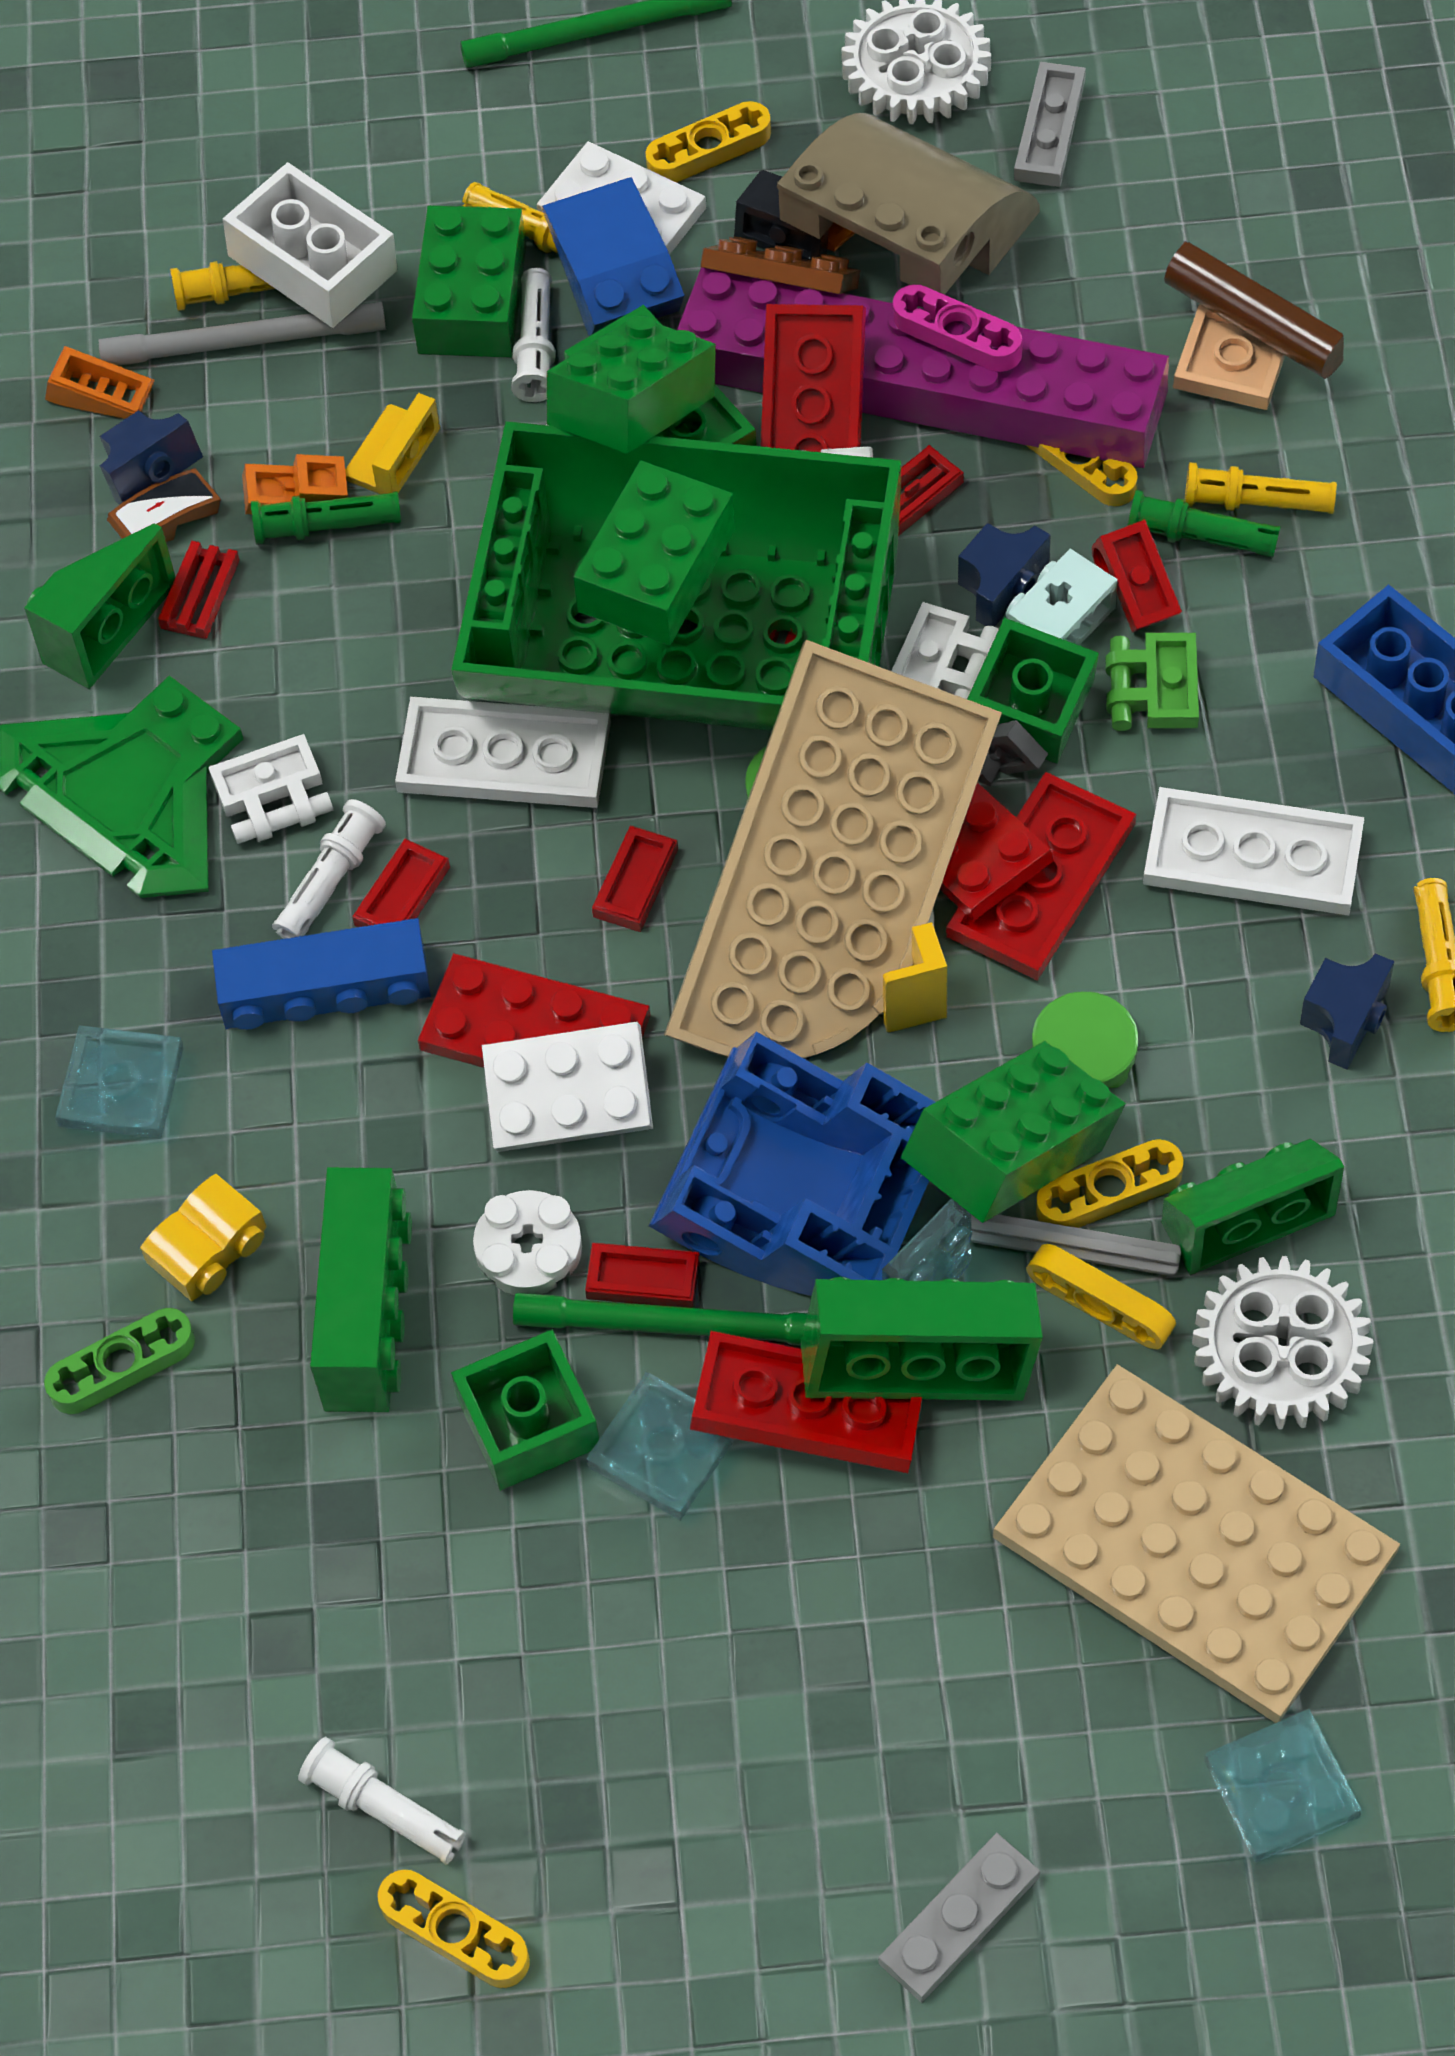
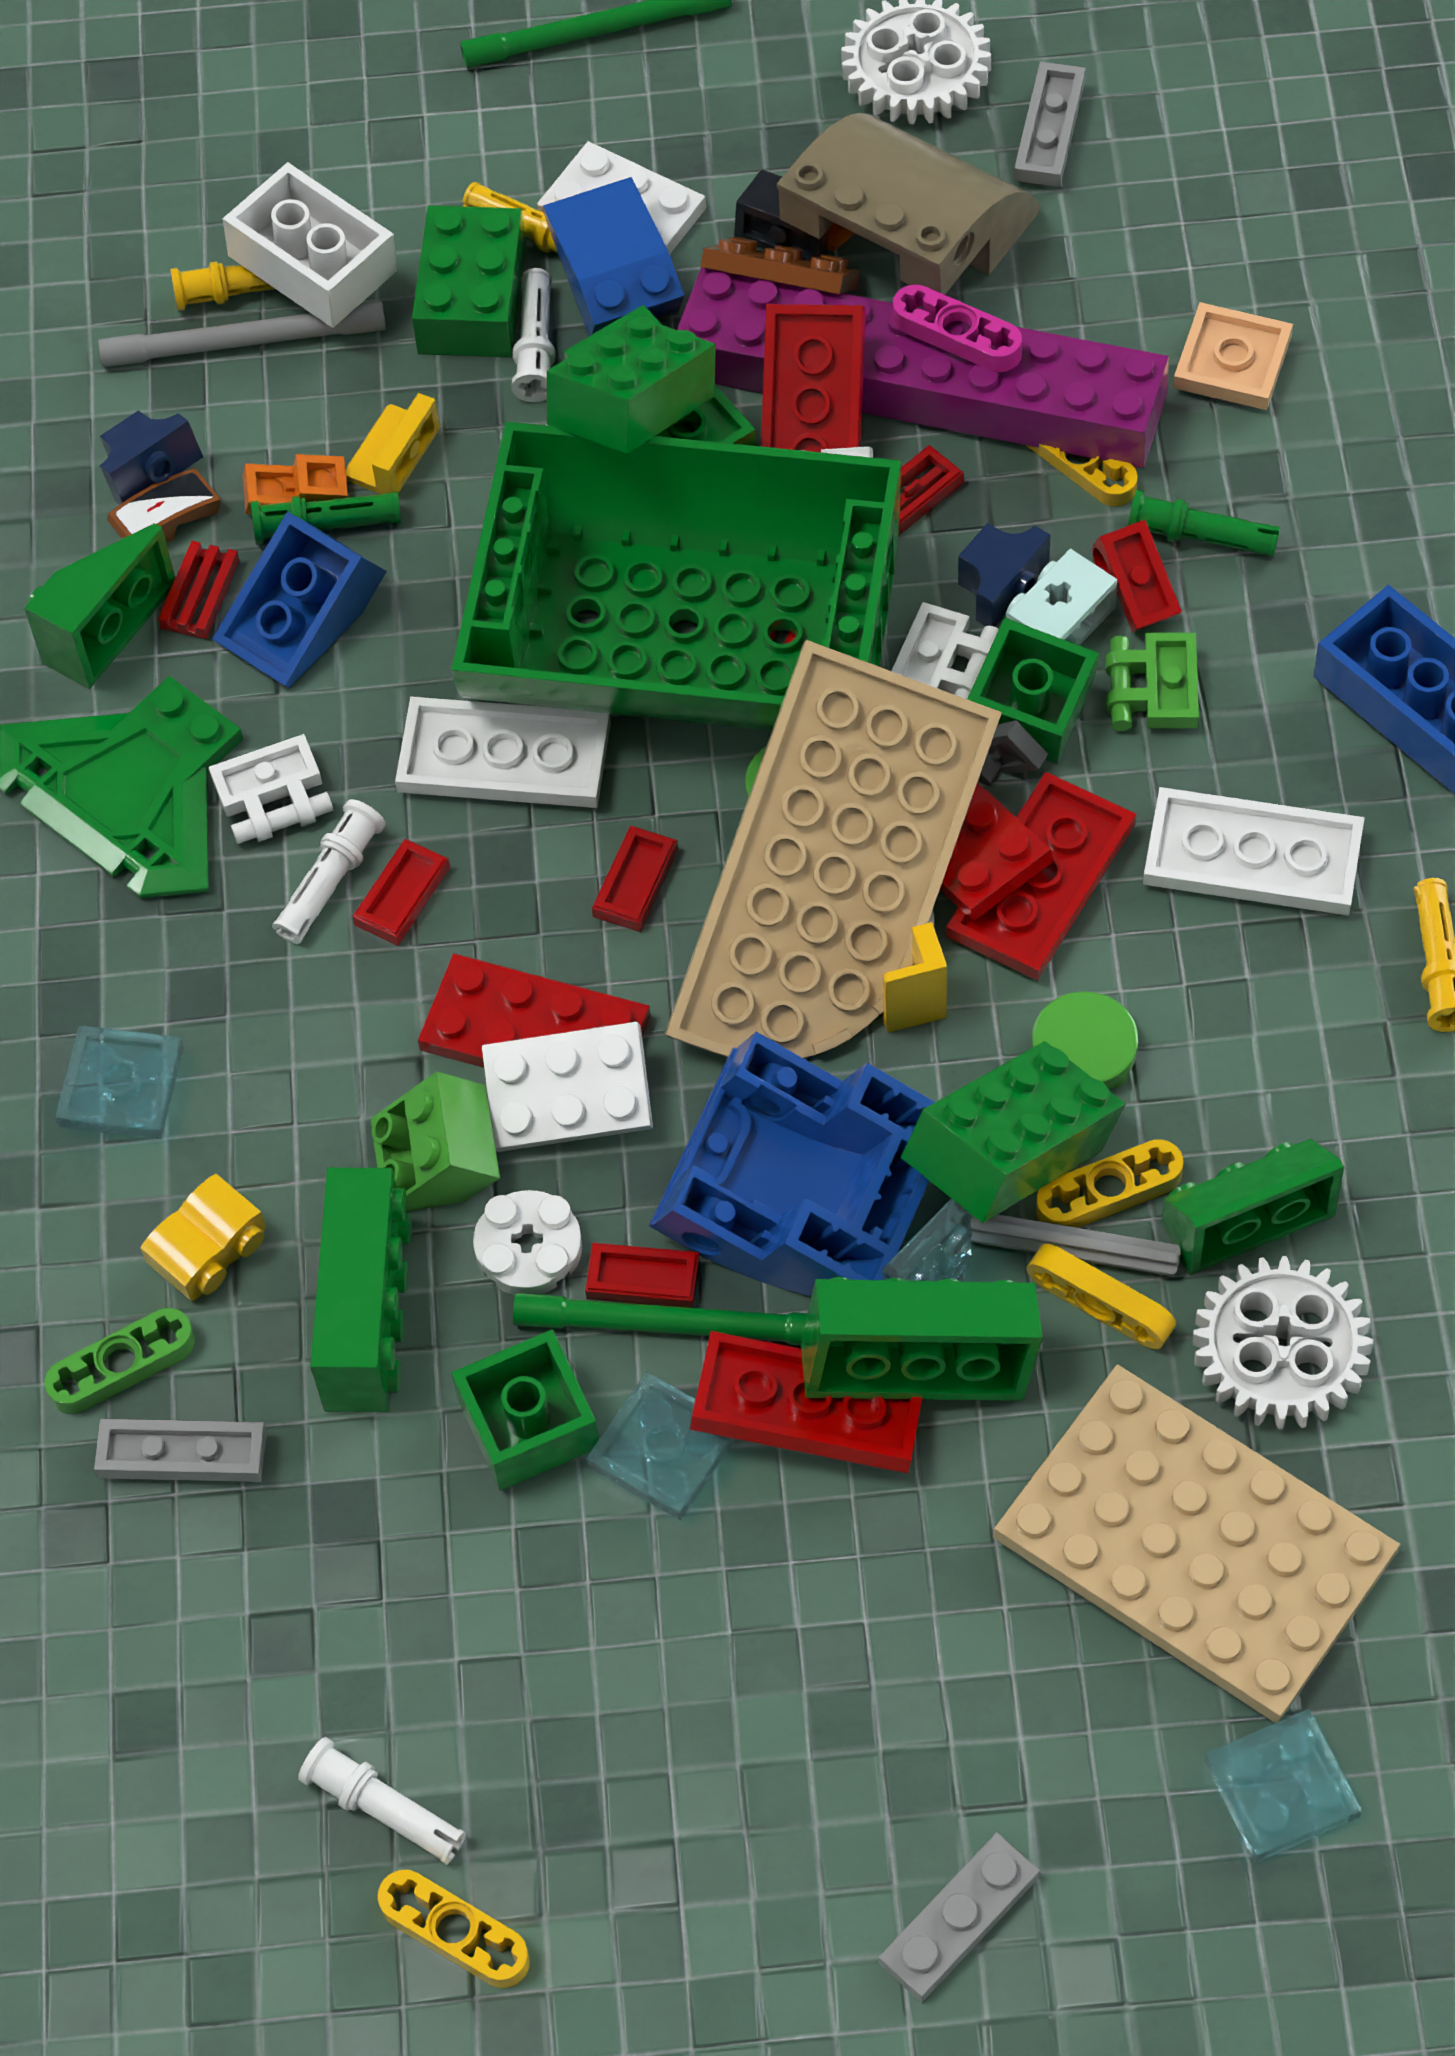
orange slope [45,346,155,419] -> none
blue brick [212,918,431,1030] -> none
green brick [573,460,735,645] -> none
yellow beam [646,101,771,183] -> none
reddish brown brick [1164,241,1344,379] -> none
yellow pin [1185,462,1337,514] -> none
dark blue brick [1300,953,1394,1070] -> none
none -> light grey plate [94,1419,267,1482]
none -> blue slope [212,511,387,688]
none -> bright green slope [370,1071,500,1211]

